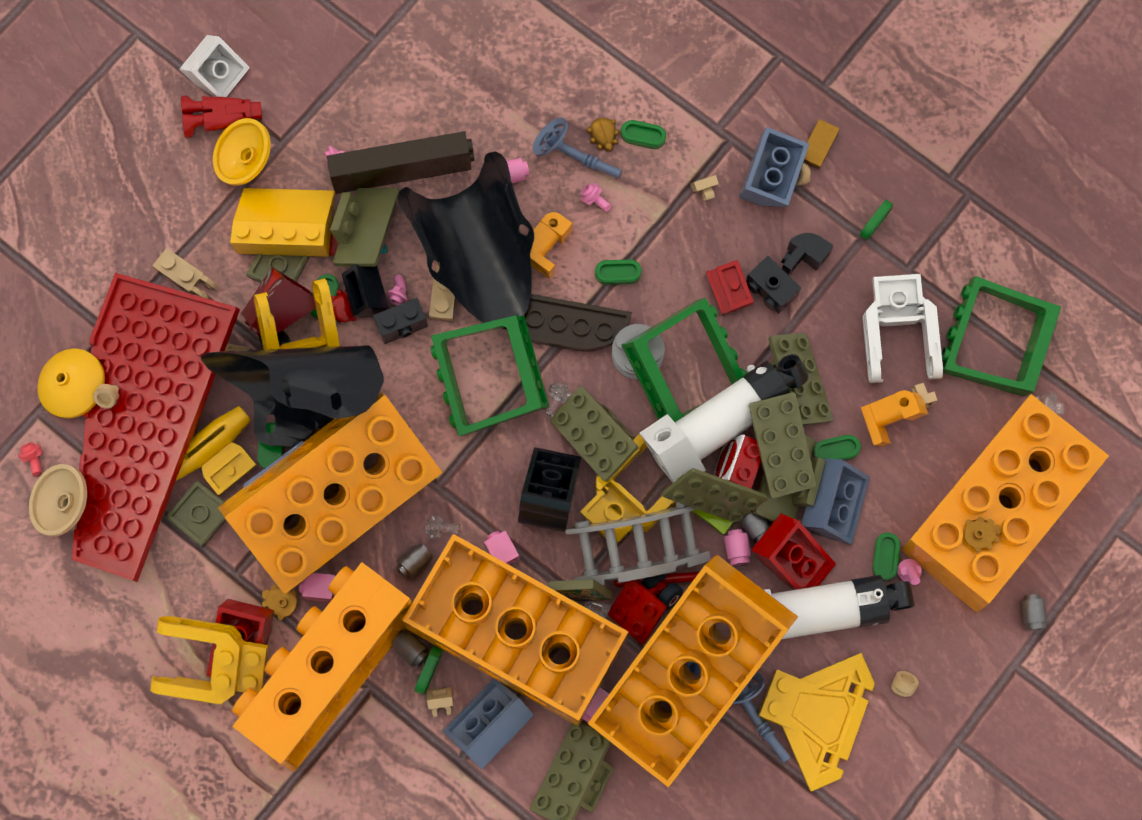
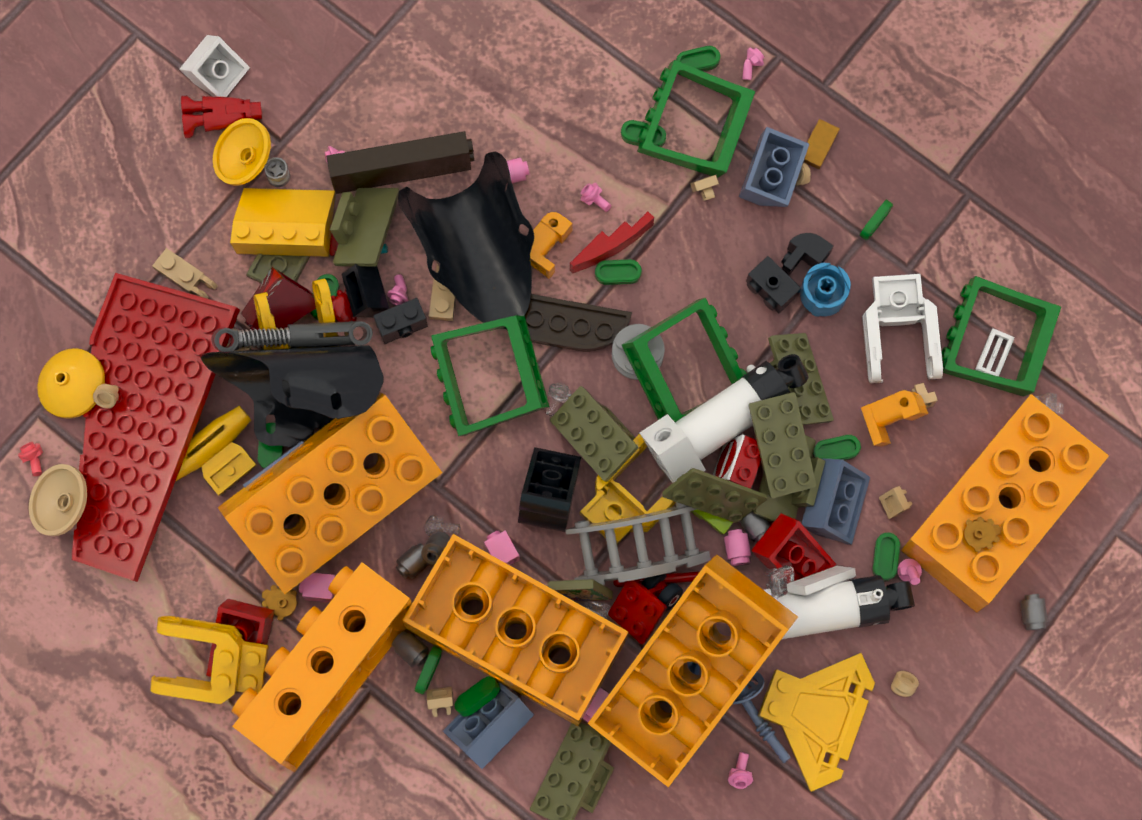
olive tile [165,480,226,548] -> none
sand blue dish [532,117,622,179] -> none
pearl gold piece [586,117,620,152] -> none
red plate [706,260,754,316] -> none
none -> dark grey piece [211,321,373,352]
none -> light grey wheel [264,157,290,187]
none -> flat silver brick [421,532,450,565]
none -> green tile [454,676,500,717]
none -> red slope [570,211,655,273]
none -> green windscreen [637,60,756,178]
none -> green tile [676,46,721,72]
none -> bright pink plate [728,752,753,789]
none -> bright pink plate [742,47,764,80]
none -> clear tile [765,565,794,599]
none -> white tile [787,566,856,596]
none -> dark azure brick [800,263,851,317]
none -> tan tile [879,486,912,519]
none -> white tile [975,328,1015,376]

